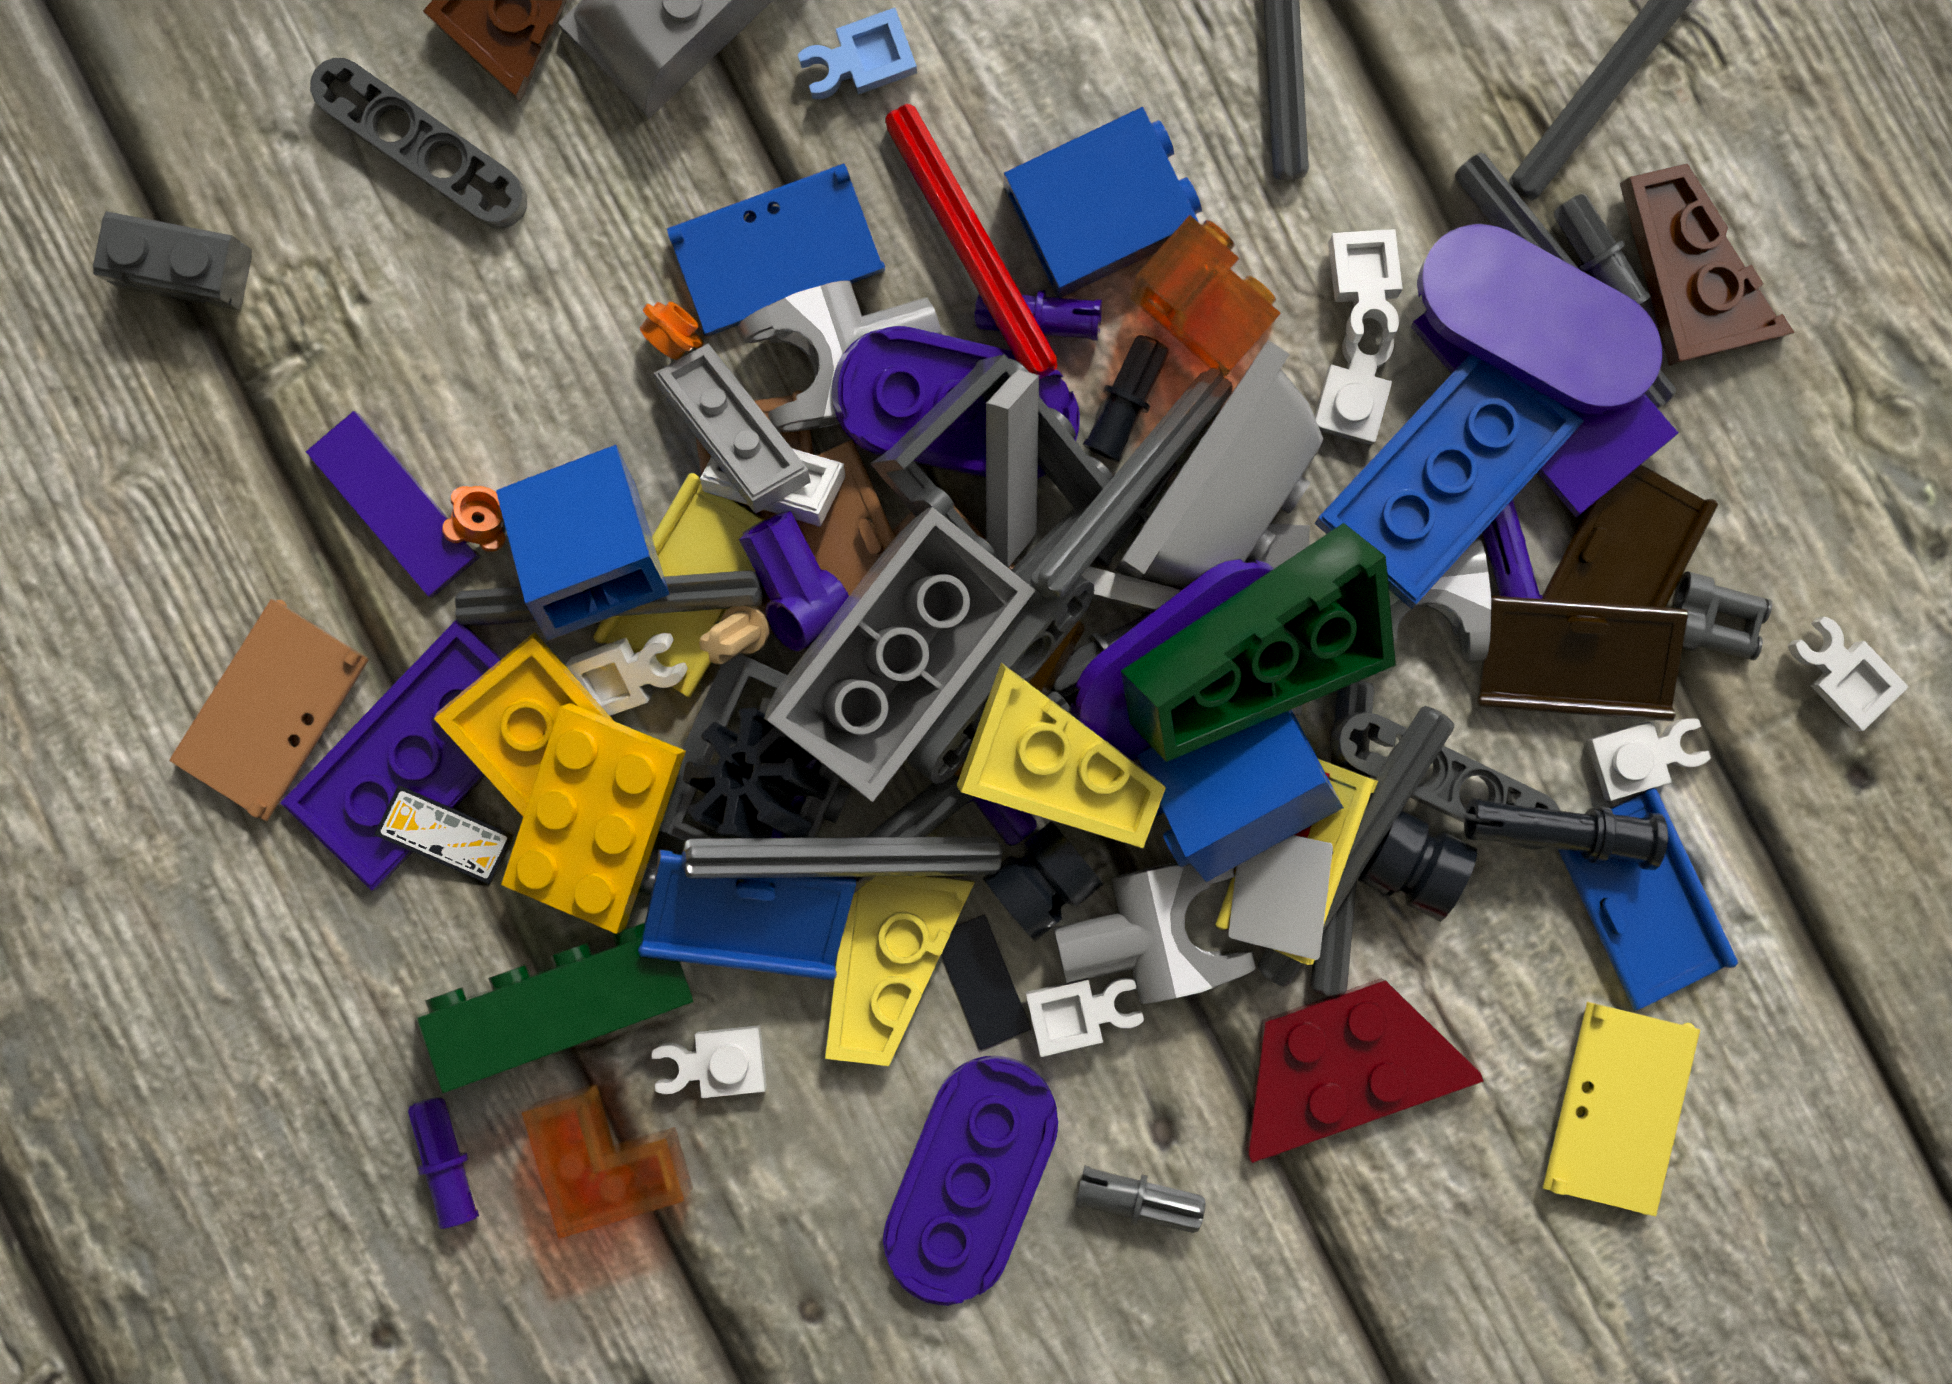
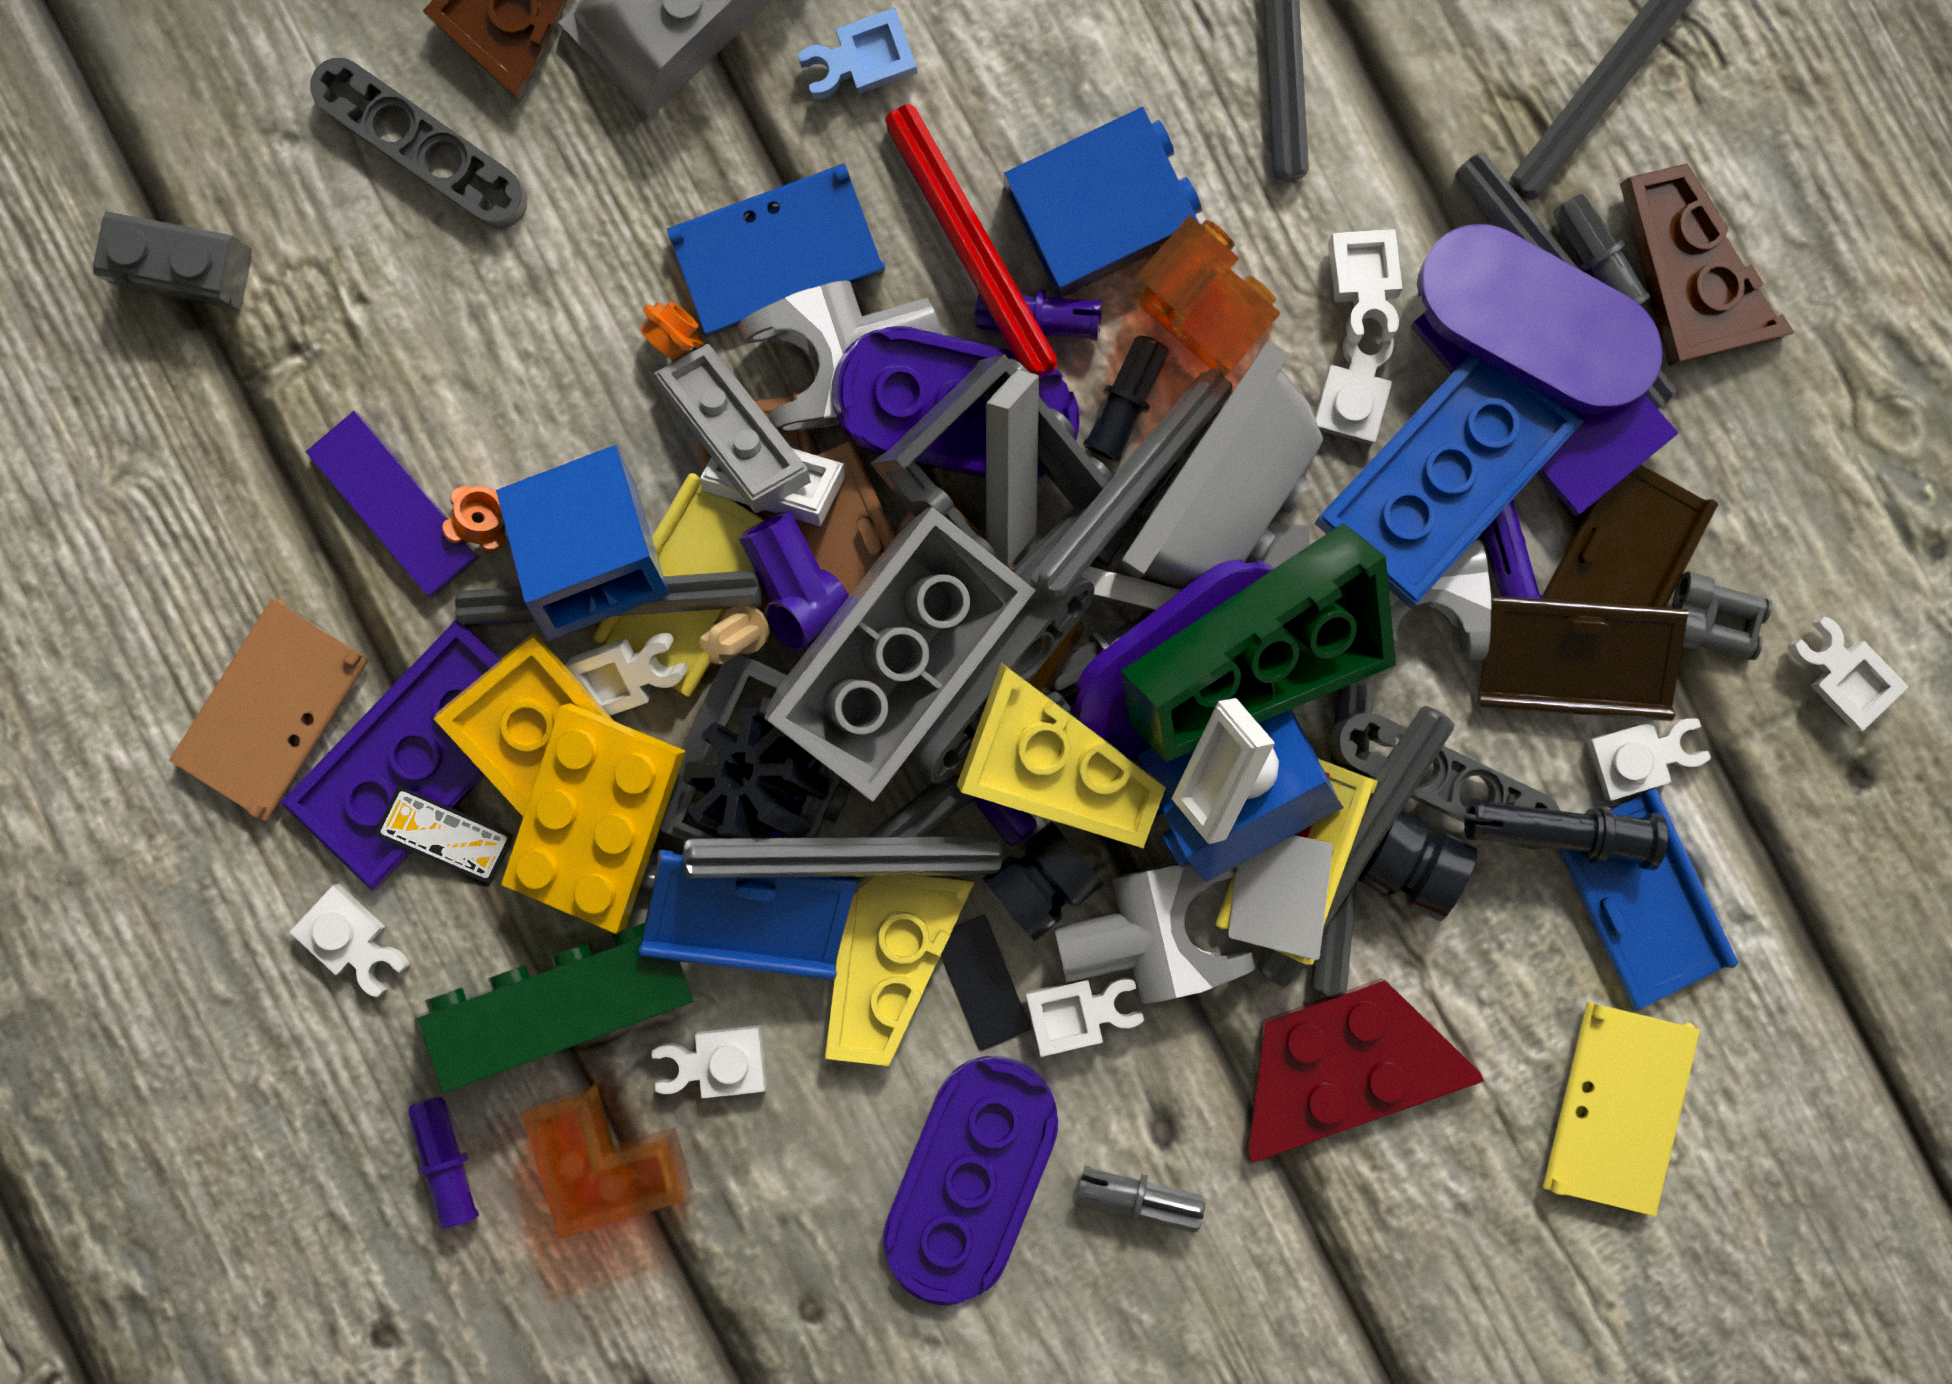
none -> white plate [290,884,410,997]
none -> white tile [1171,698,1279,844]

